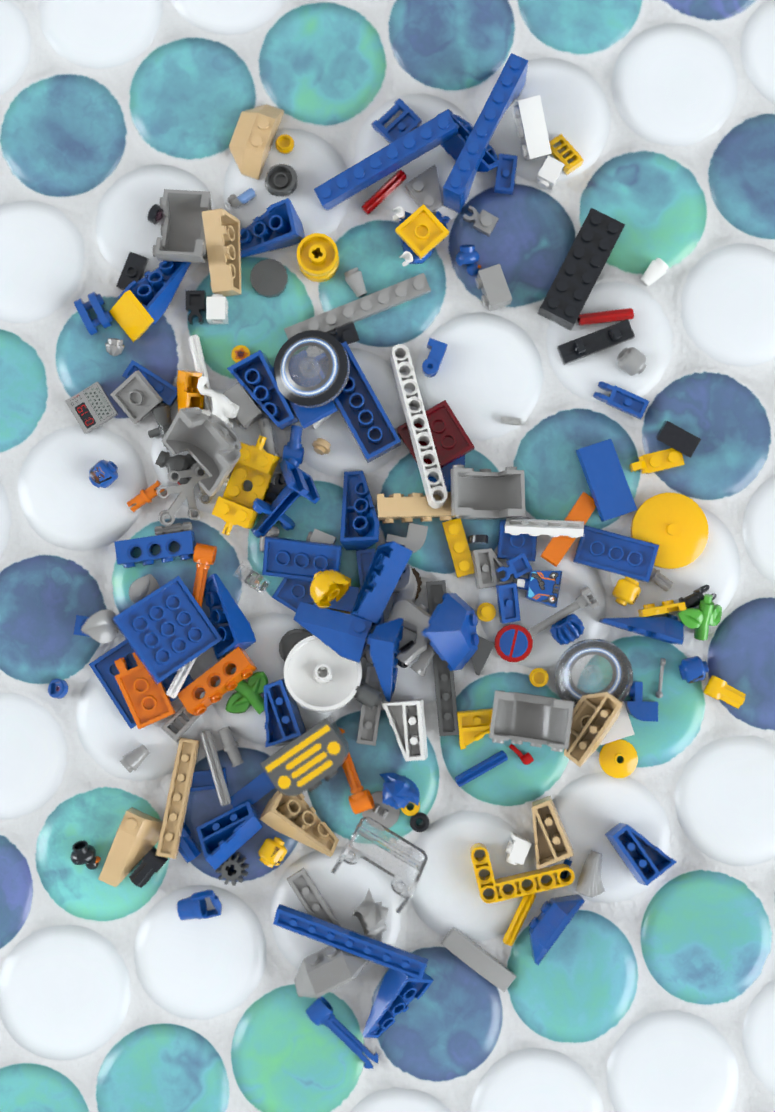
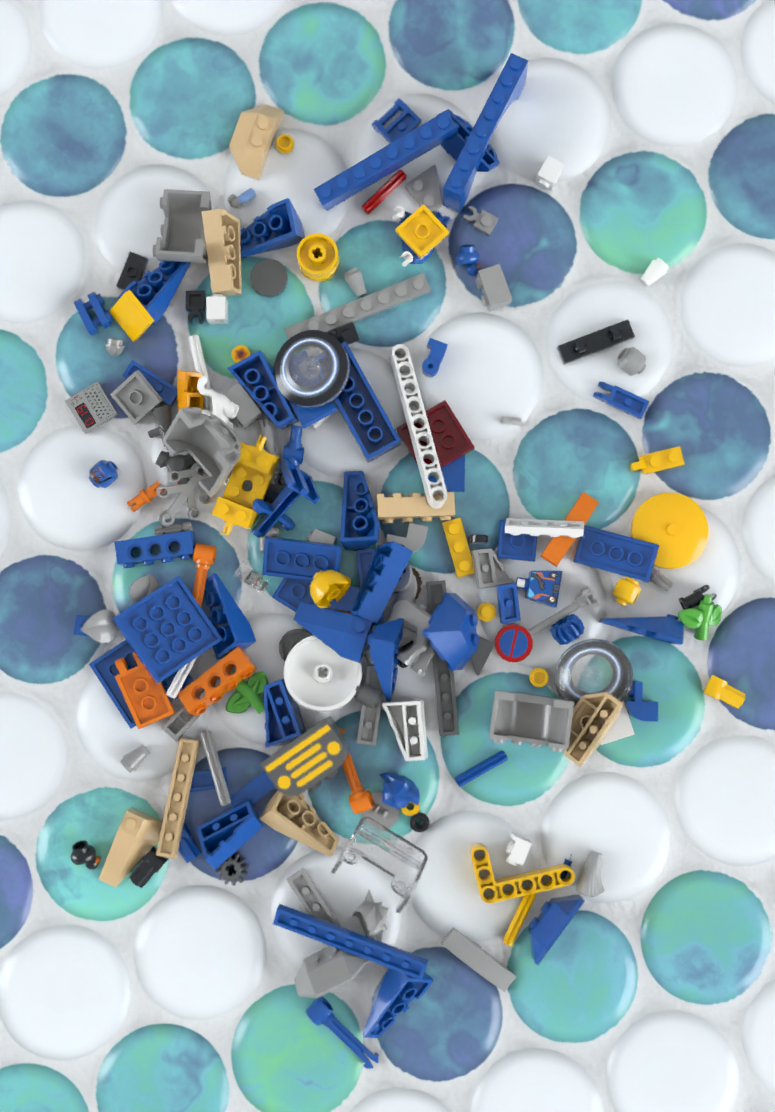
blue tile [48,679,68,699] -> none
black tile [147,204,163,224] -> none
blue piece [177,890,222,920] -> none
light grey pin [218,726,244,767] -> none
yellow head [258,836,287,868] -> none
dark grey piece [265,164,297,197] -> none
tan plate [312,438,331,455] -> none
light grey cylinder [450,465,526,520] -> none
yellow wing [457,708,493,750] -> none
blue plate [494,153,518,195] -> none
blue plate [495,553,533,581] -> none
red hand [509,743,534,765] -> none
white wedge [511,95,552,161] -> none
tan wedge [532,796,573,869] -> none
black brick [537,208,625,330] -> none
yellow slope [549,134,584,175] -> none
blue tile [576,439,637,522] -> none
red axle [578,308,634,326] -> none
yellow dish [599,739,638,778] -> none
blue wedge [605,823,676,886] -> none
yellow wing [638,600,686,617] -> none
light grey hinge [655,658,666,698] -> none
black hinge [656,421,701,458] -> none
blue head [678,656,709,683] -> none

